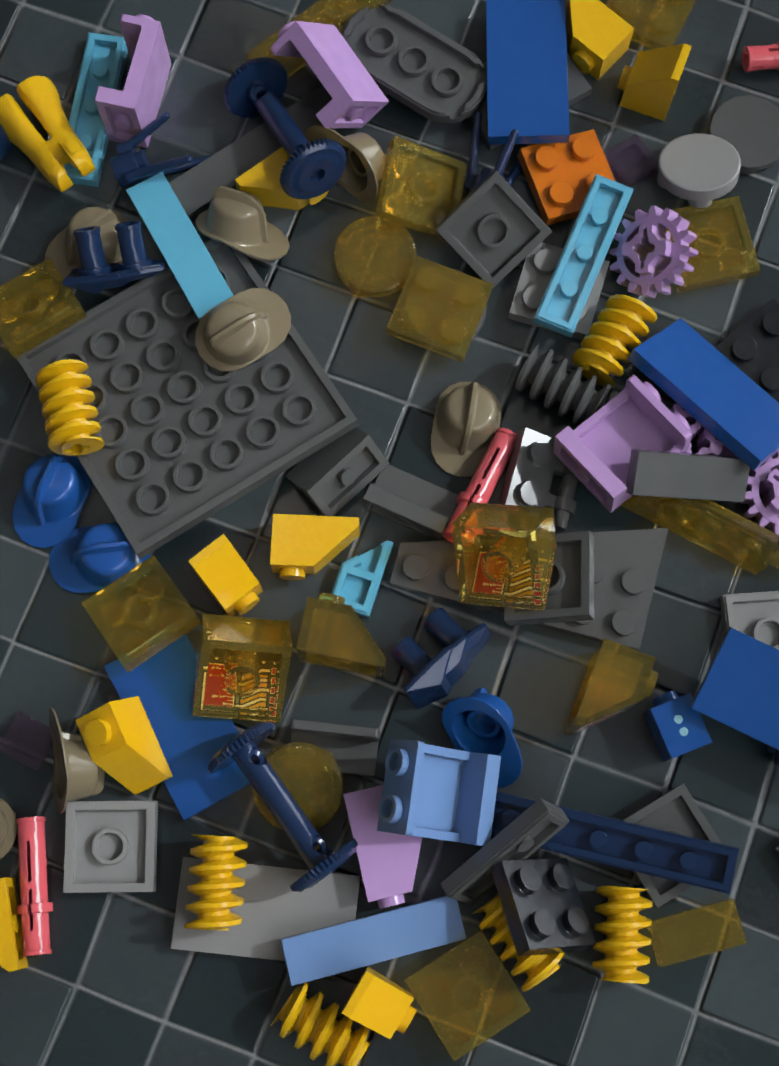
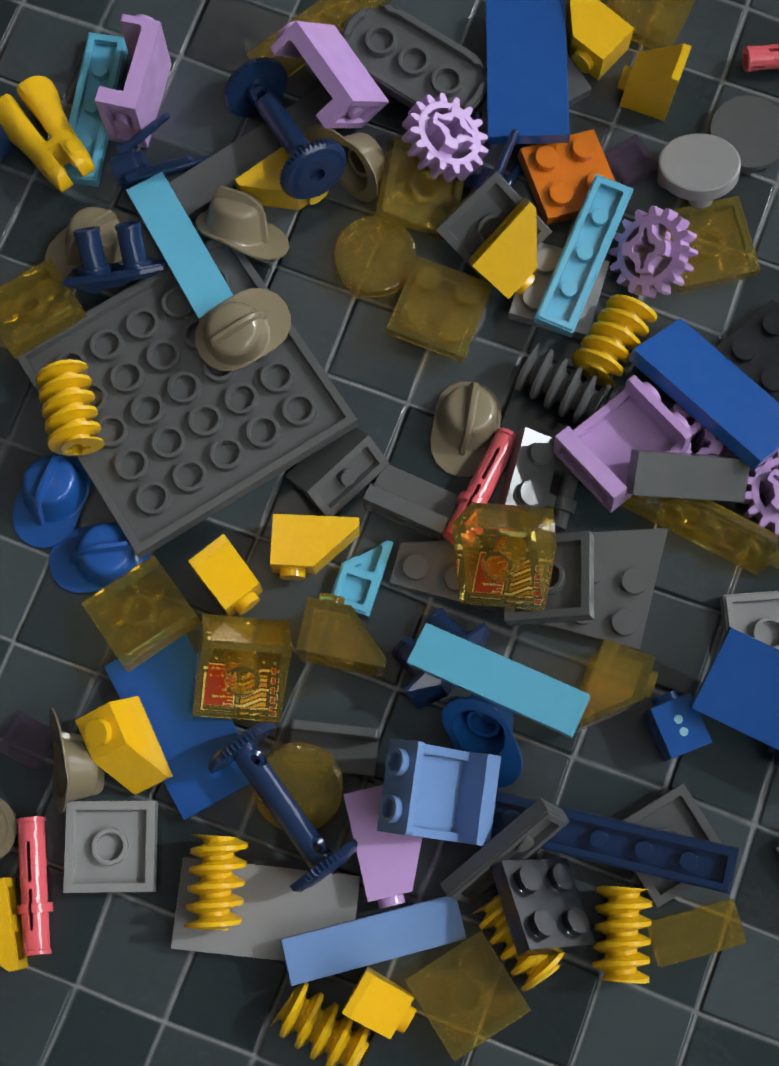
none -> lavender gear [402,93,488,183]
none -> medium azure tile [407,623,591,739]
none -> yellow slope [469,197,538,299]

